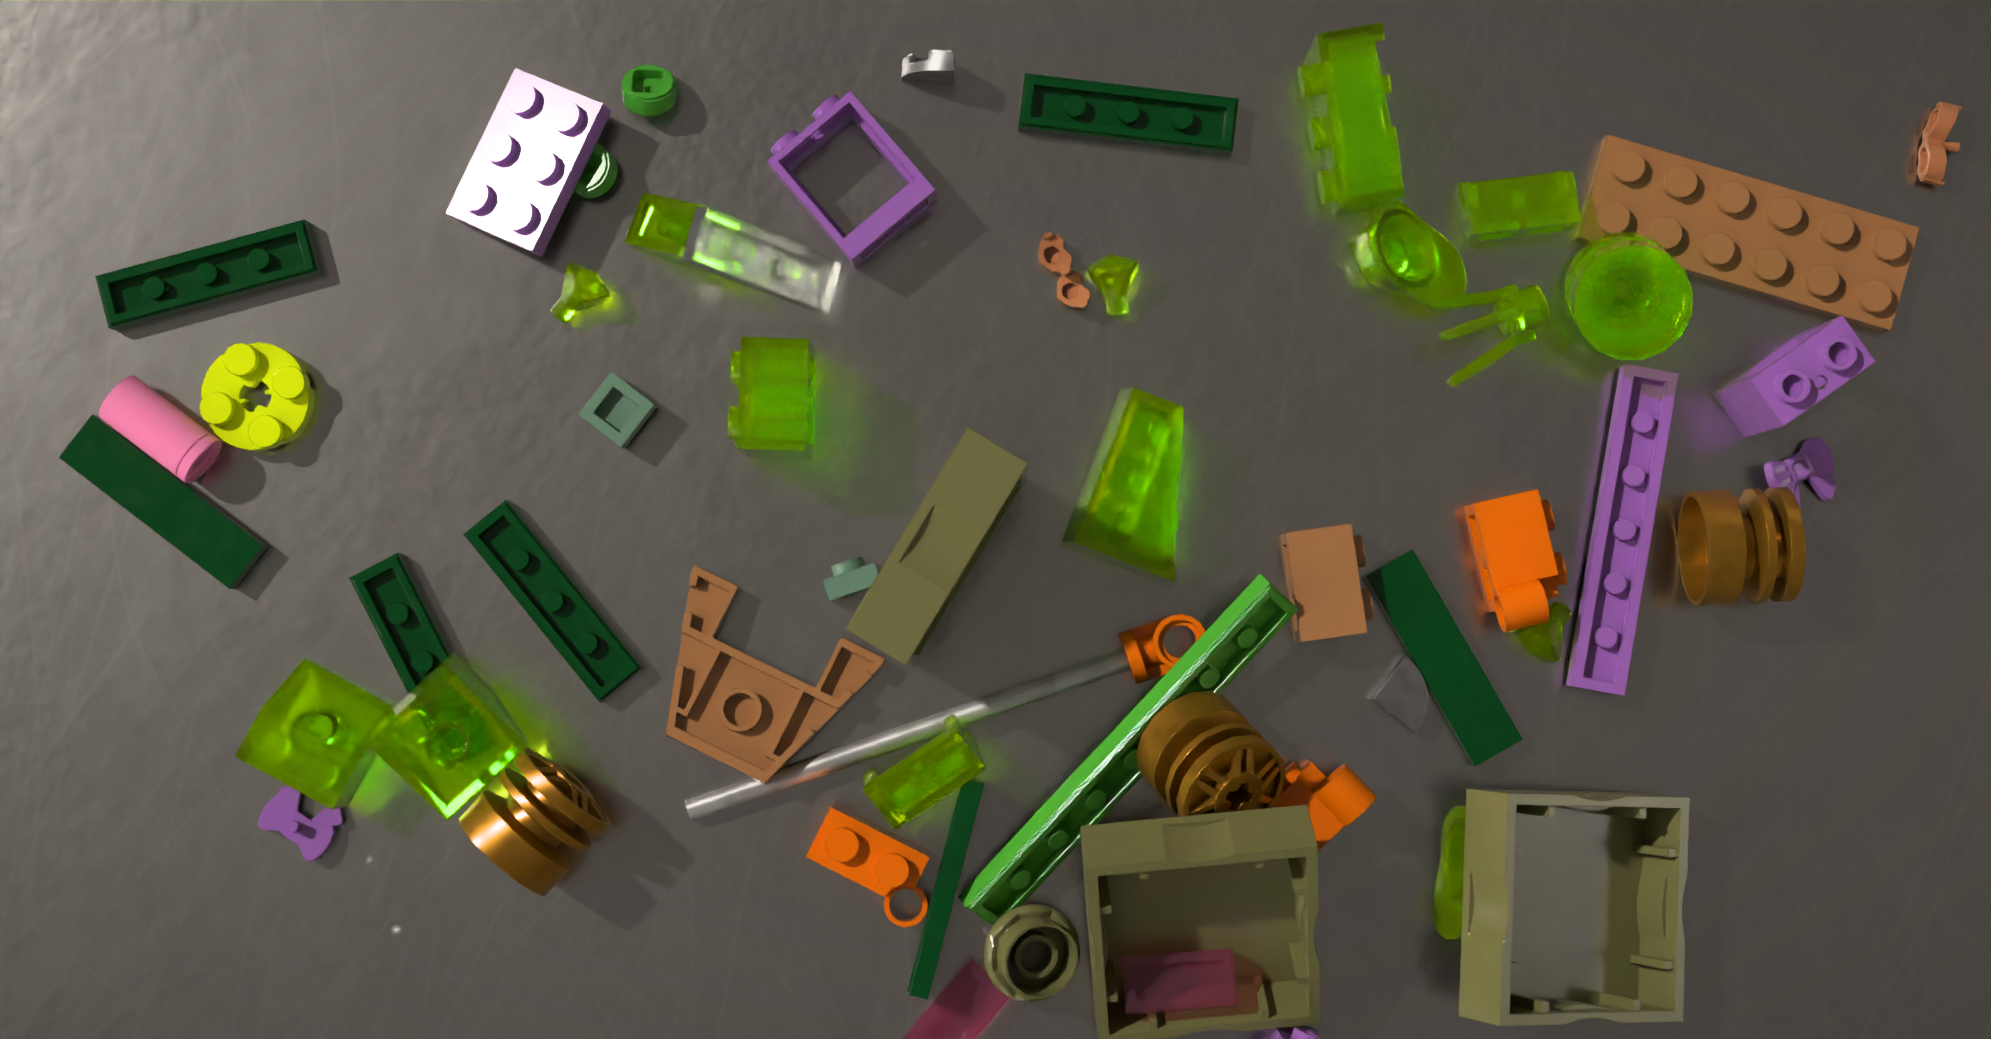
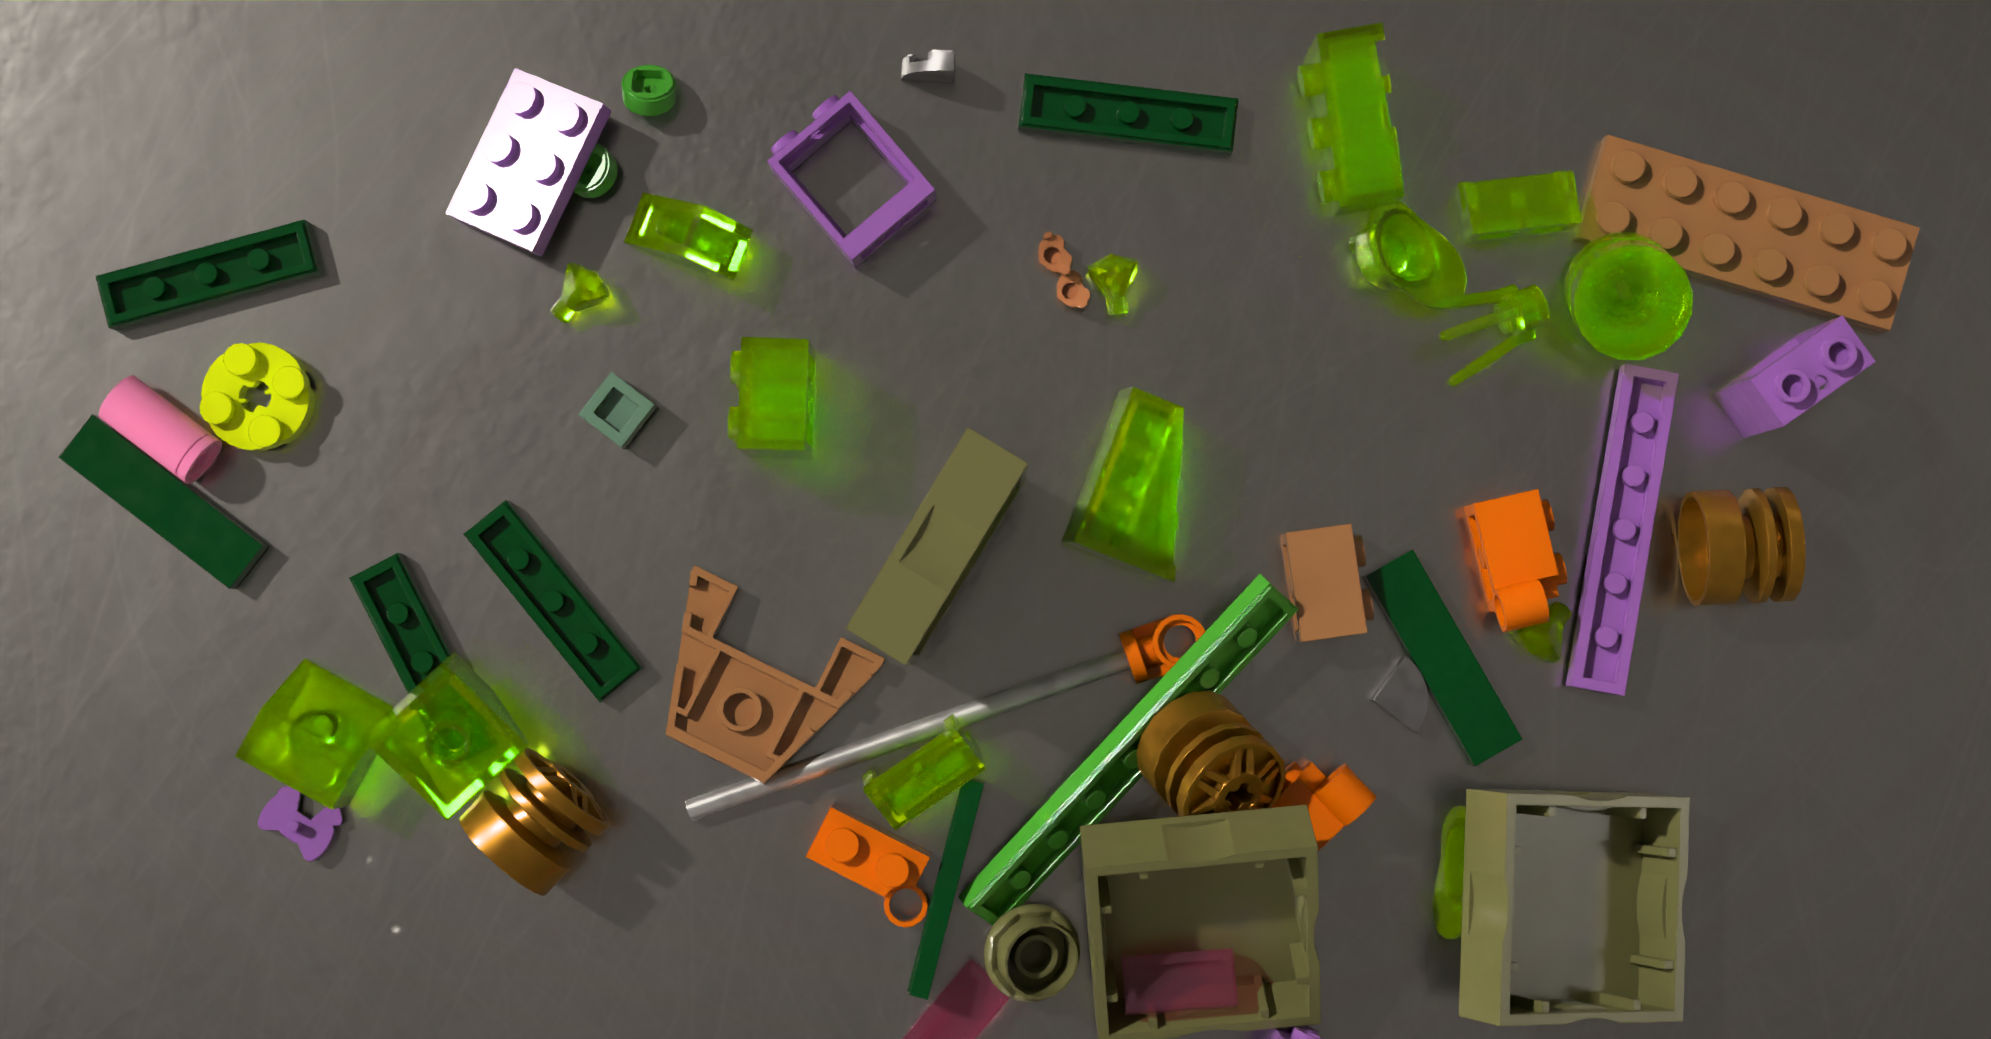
clear plate [682,206,842,313] -> none
sand green plate [822,557,880,602] -> none
medium lavender piece [1764,437,1836,509] -> none
nougat piece [1917,101,1962,187] -> none

